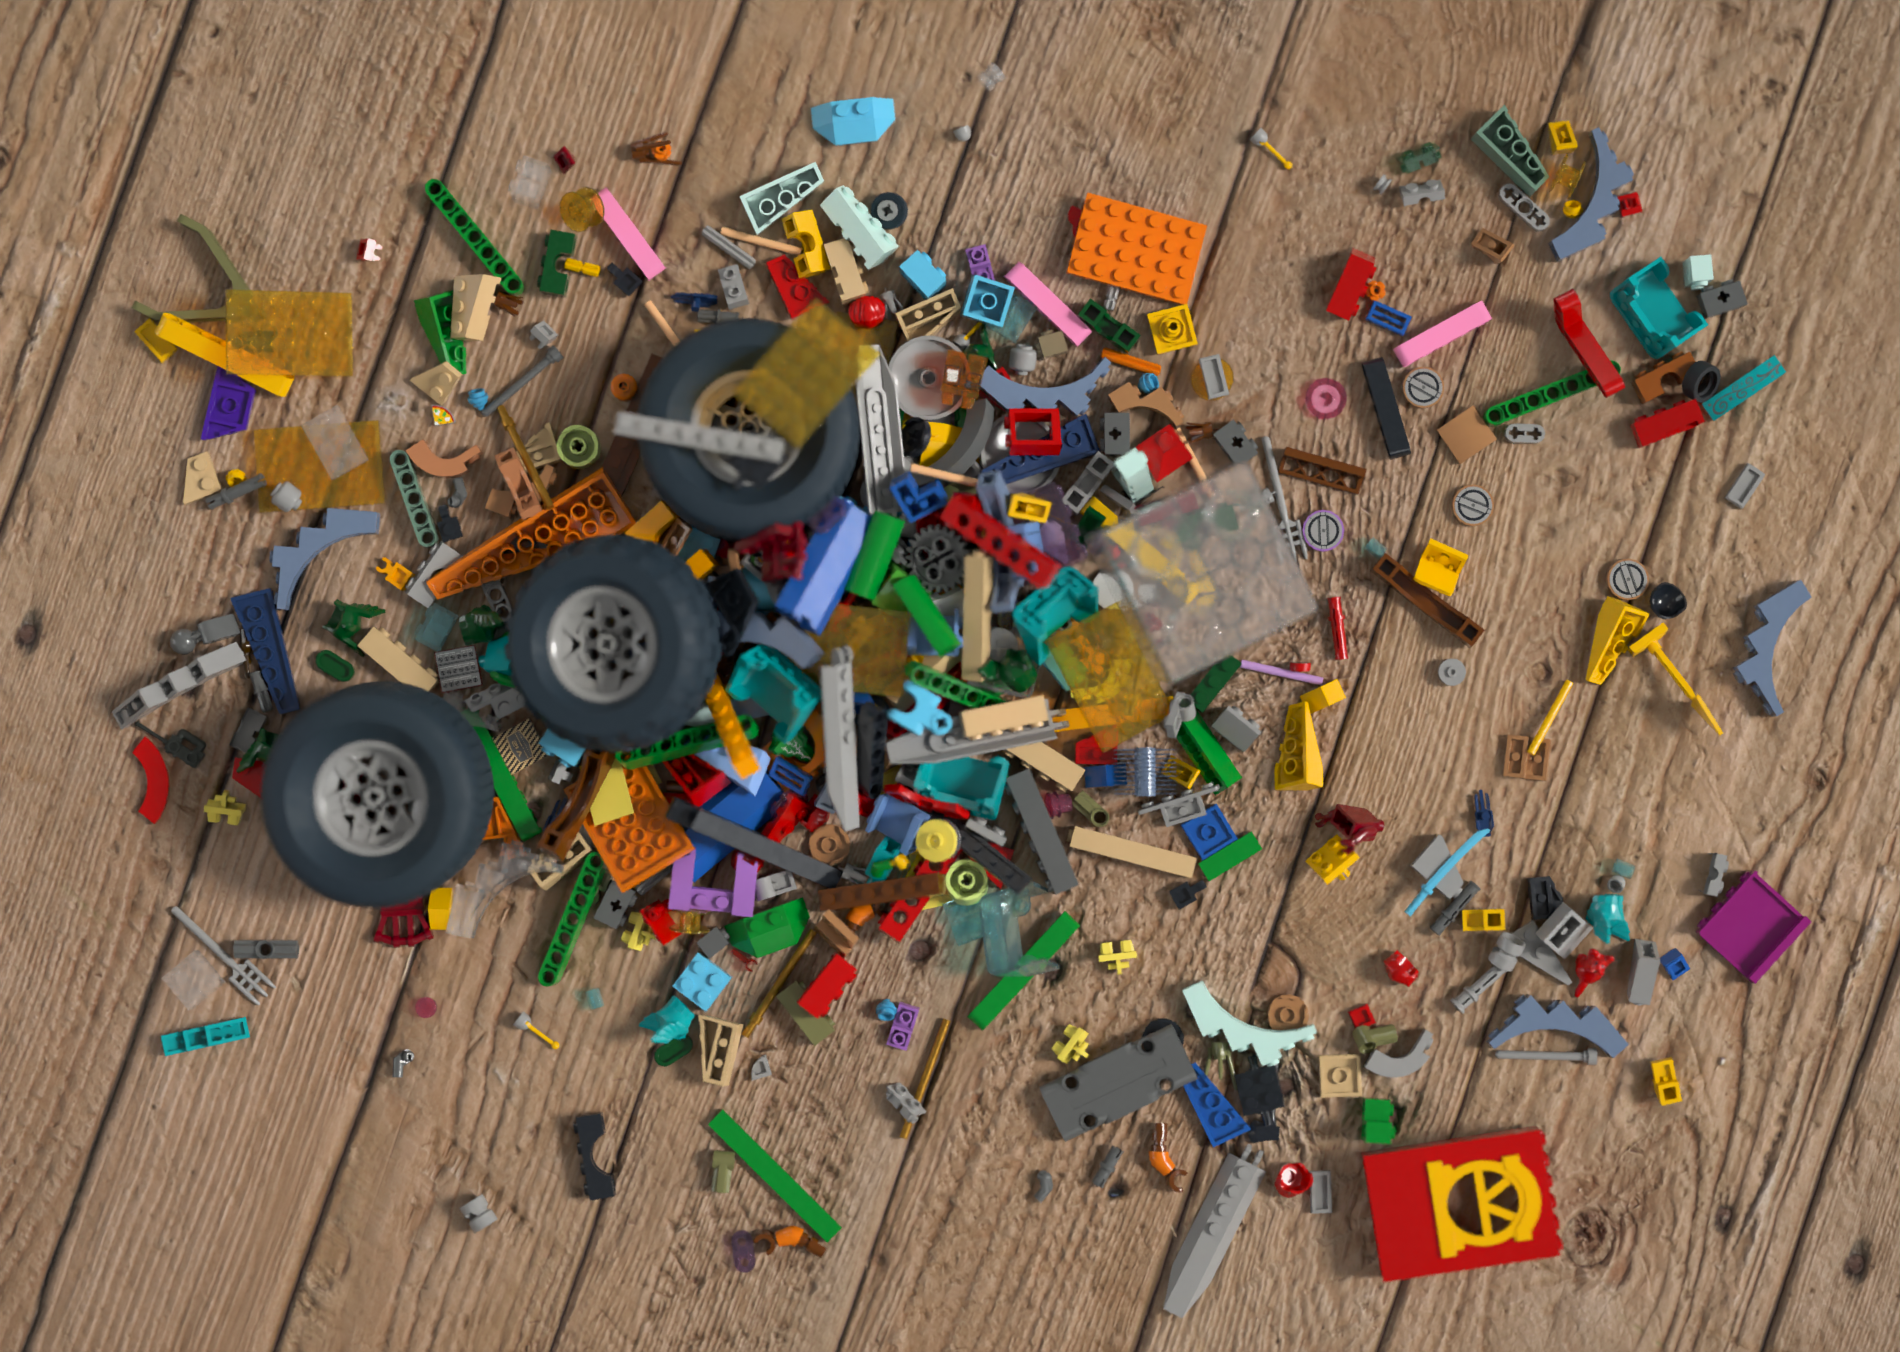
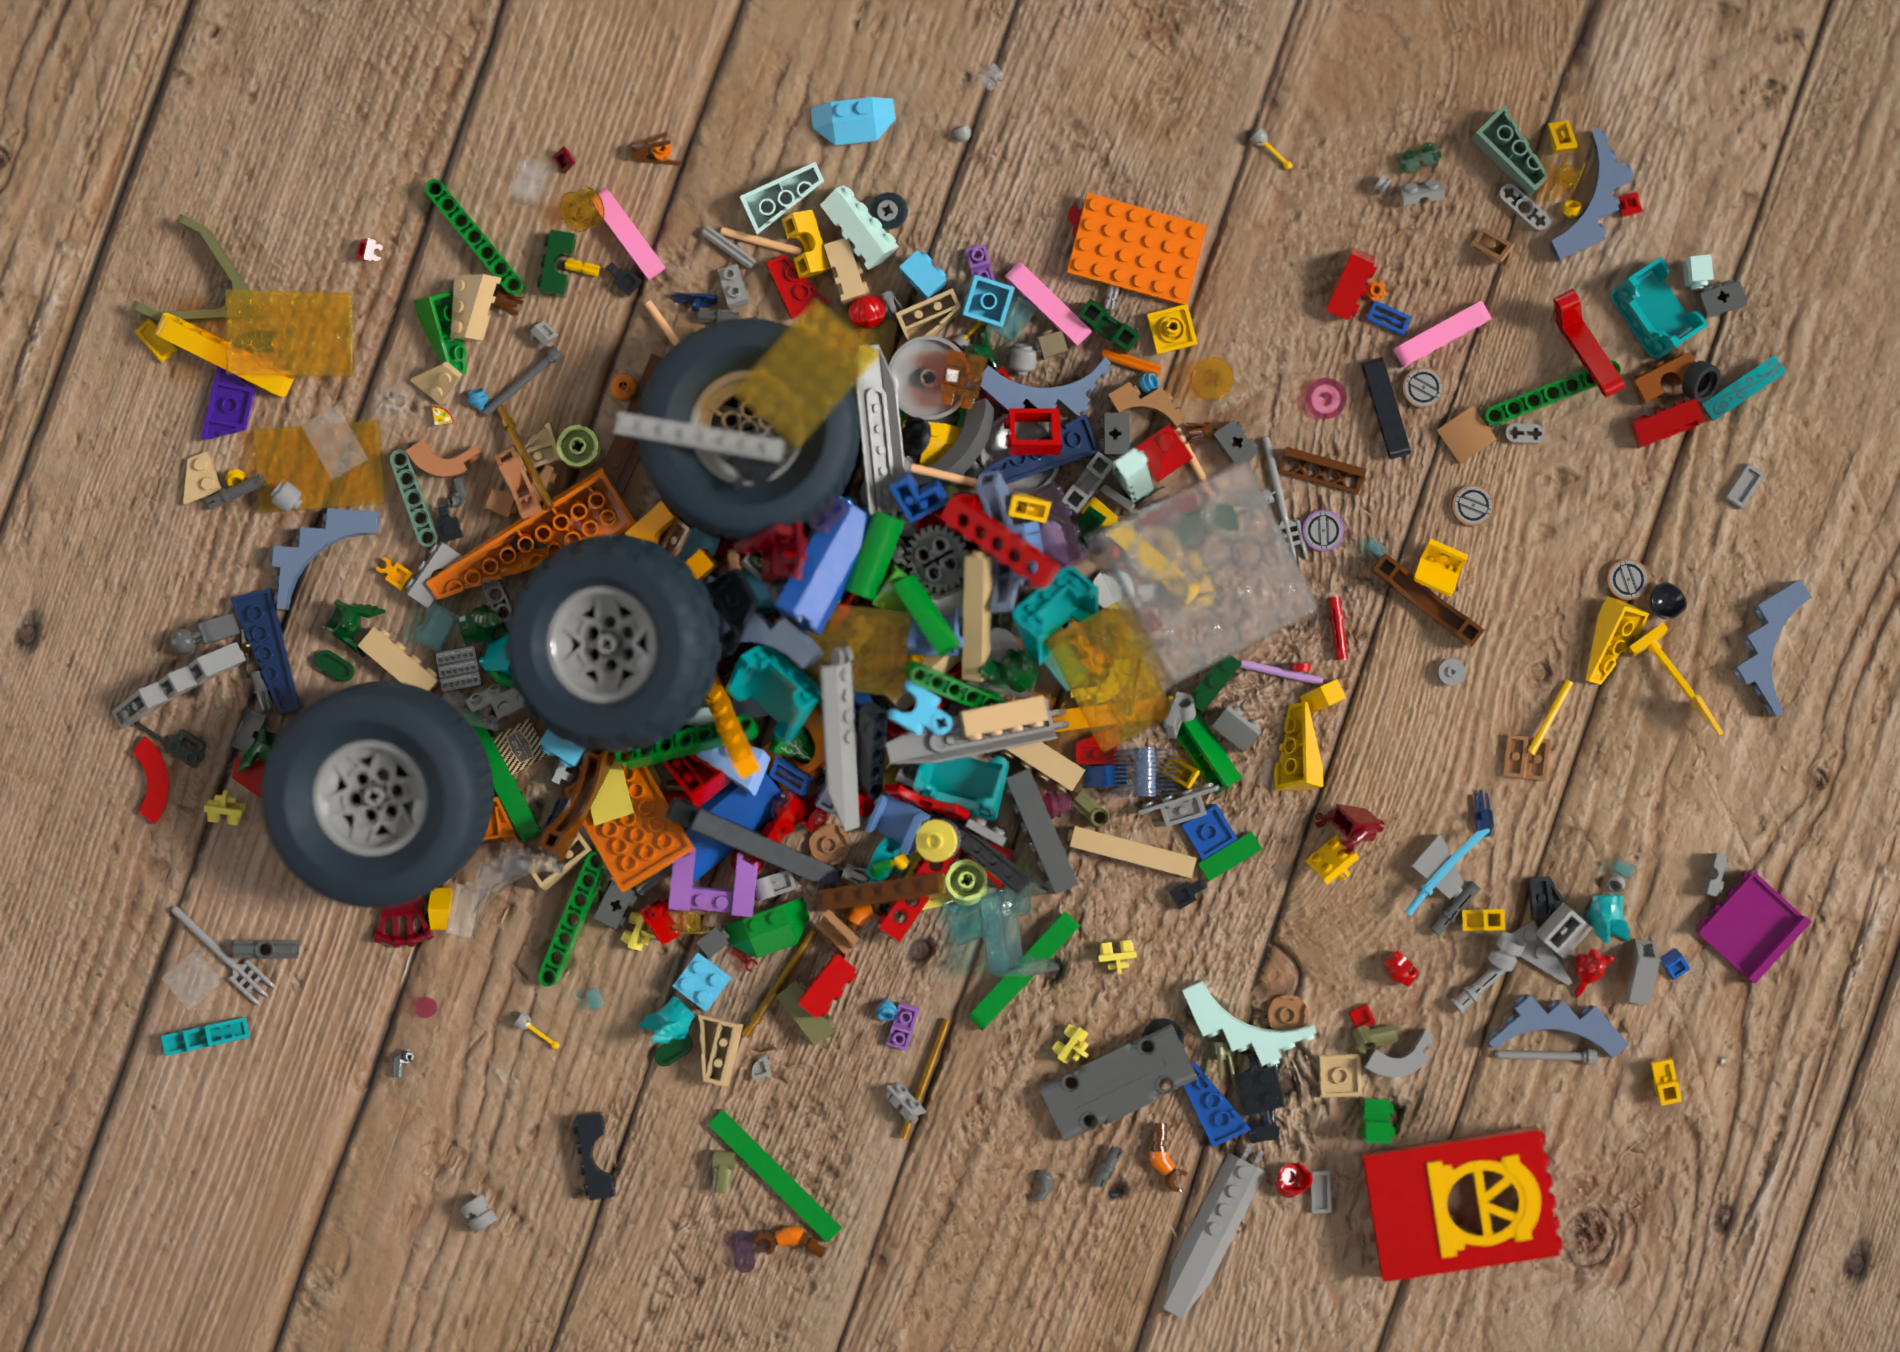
light grey tile [1199,354,1229,400] -> none

